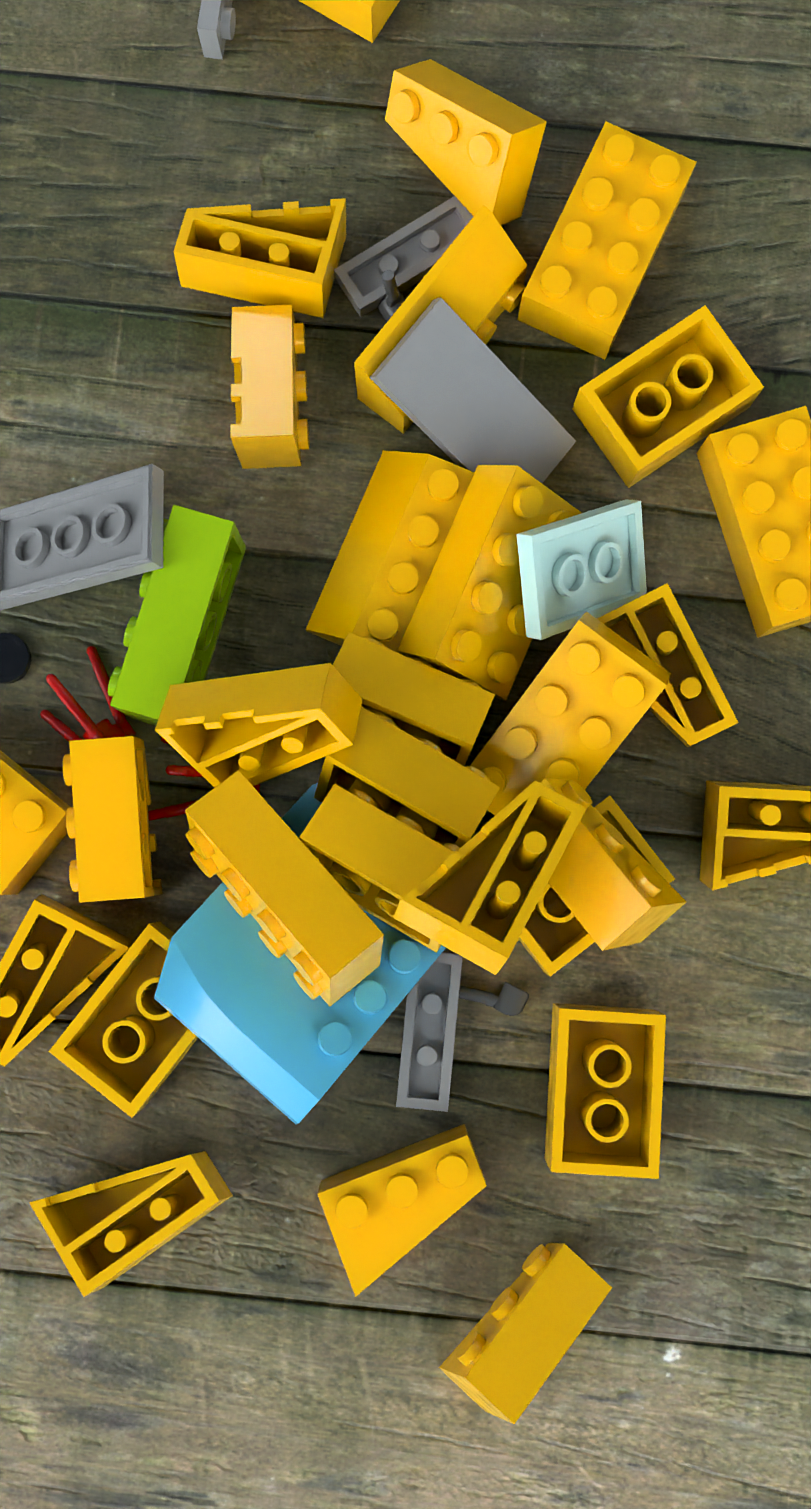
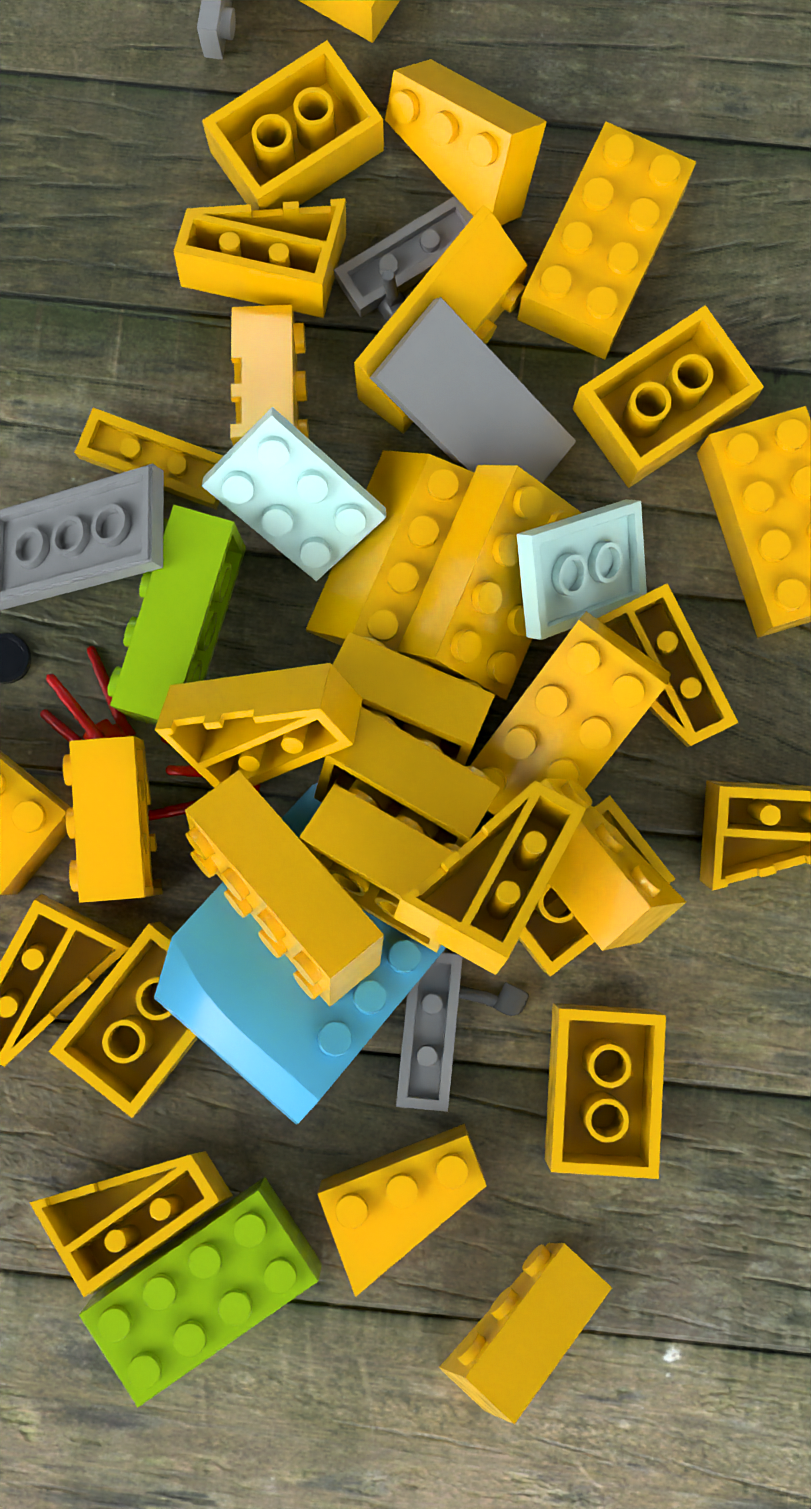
none -> yellow plate [74,407,223,510]
none -> lime brick [79,1177,322,1407]
none -> light aqua plate [201,407,387,582]
none -> yellow brick [202,40,384,211]

